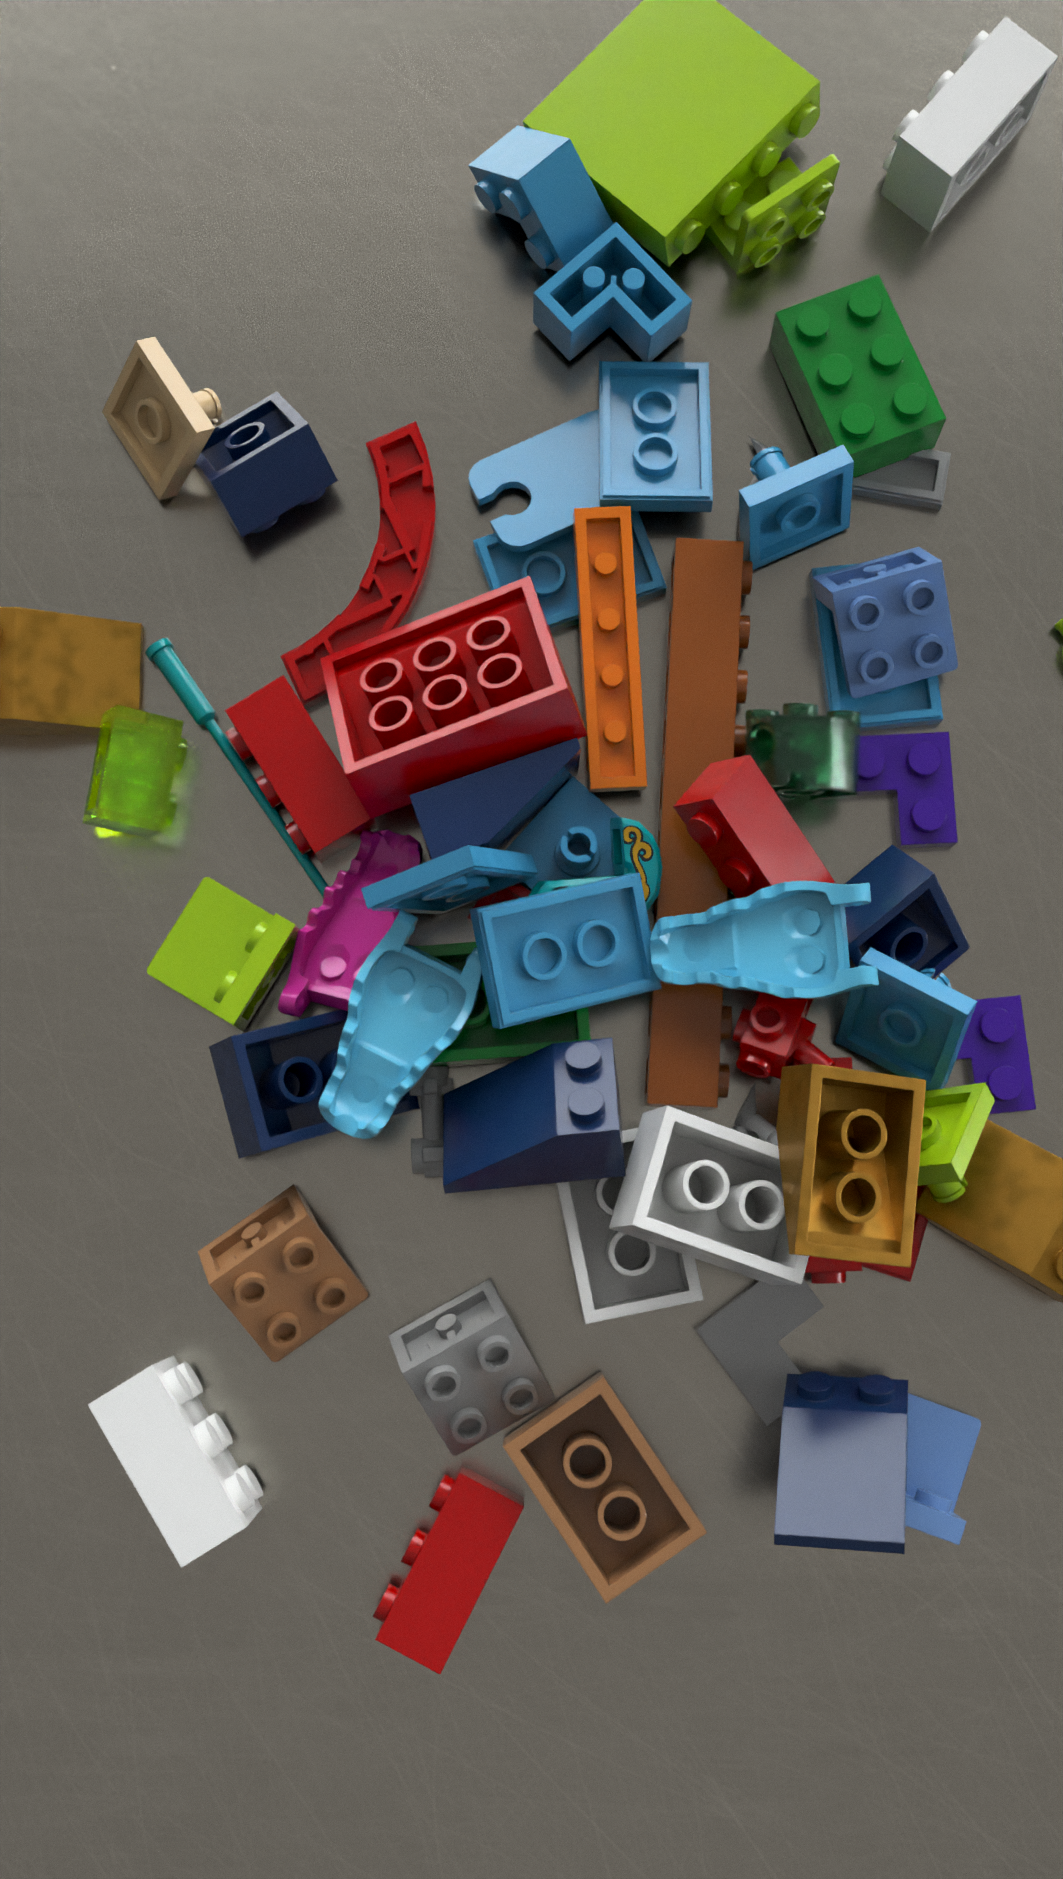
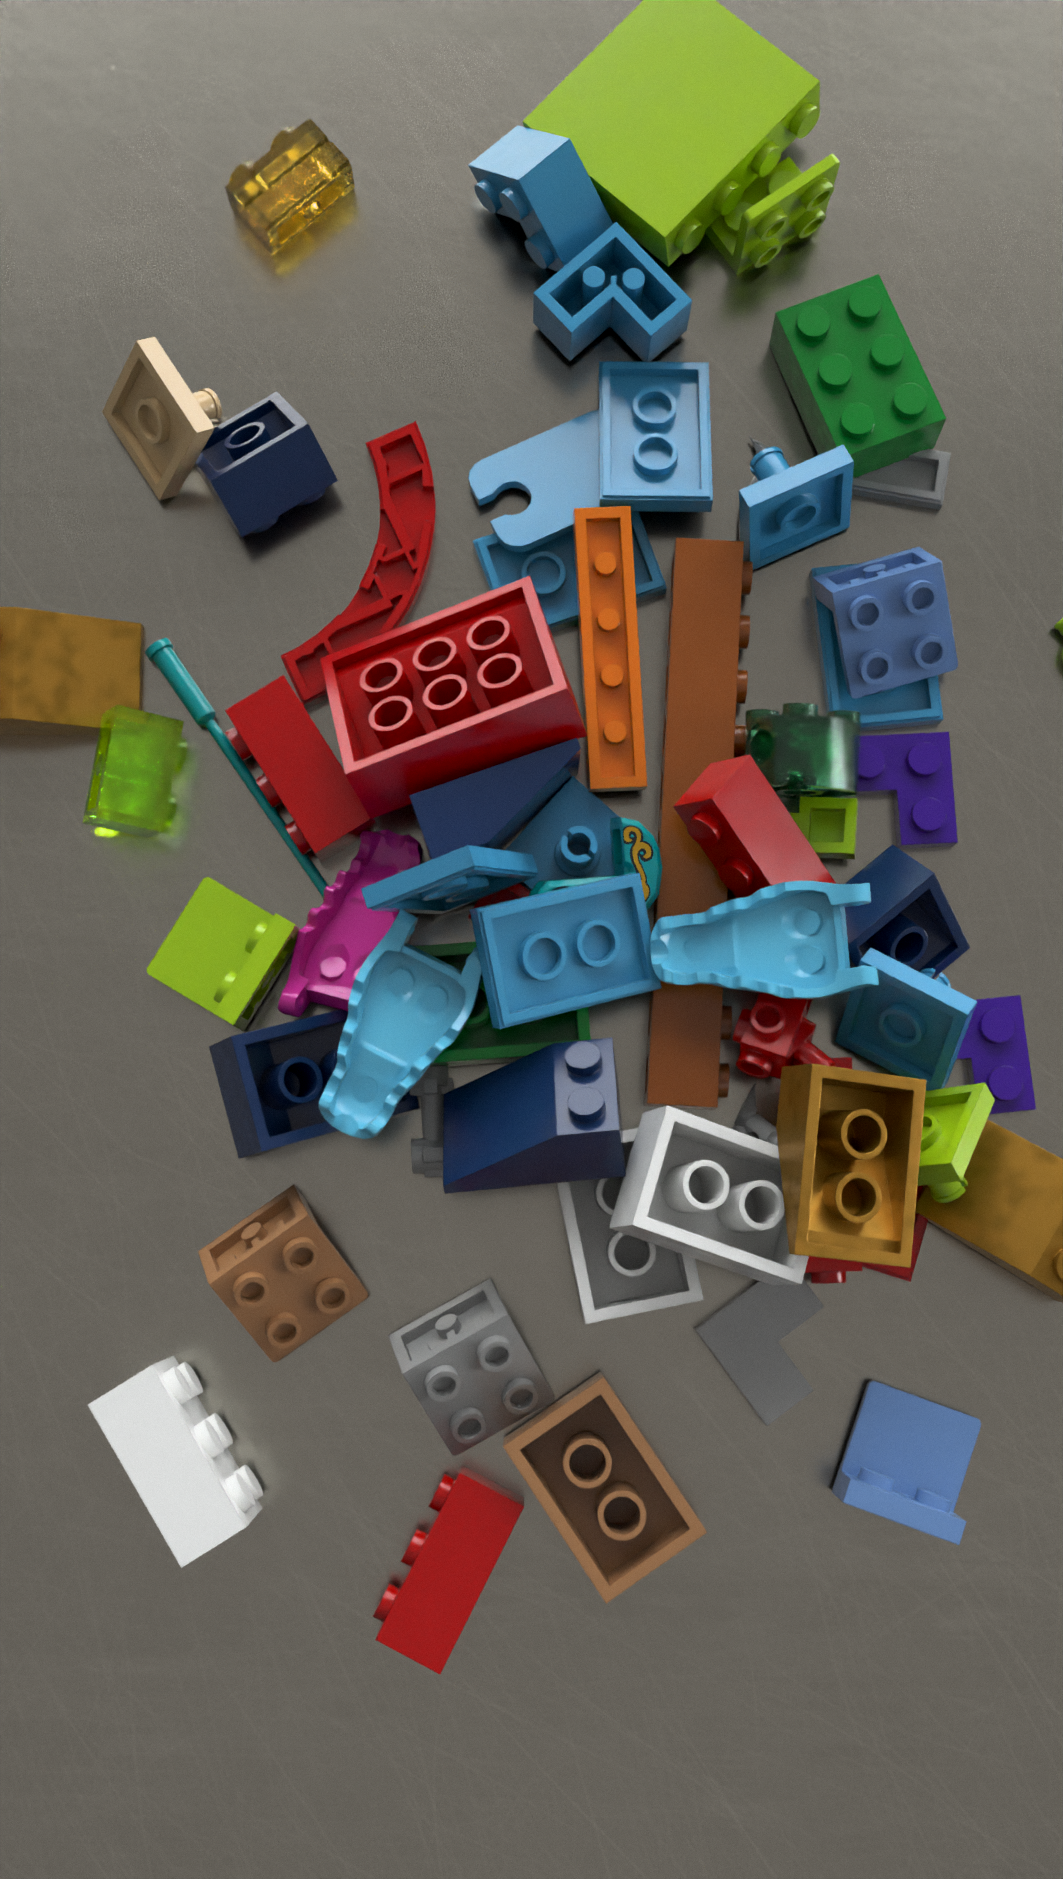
slope [774,1371,908,1554] -> none
white brick [880,16,1058,232] -> none
none -> clear yellow brick [225,118,355,254]
none -> lime plate [790,797,858,859]

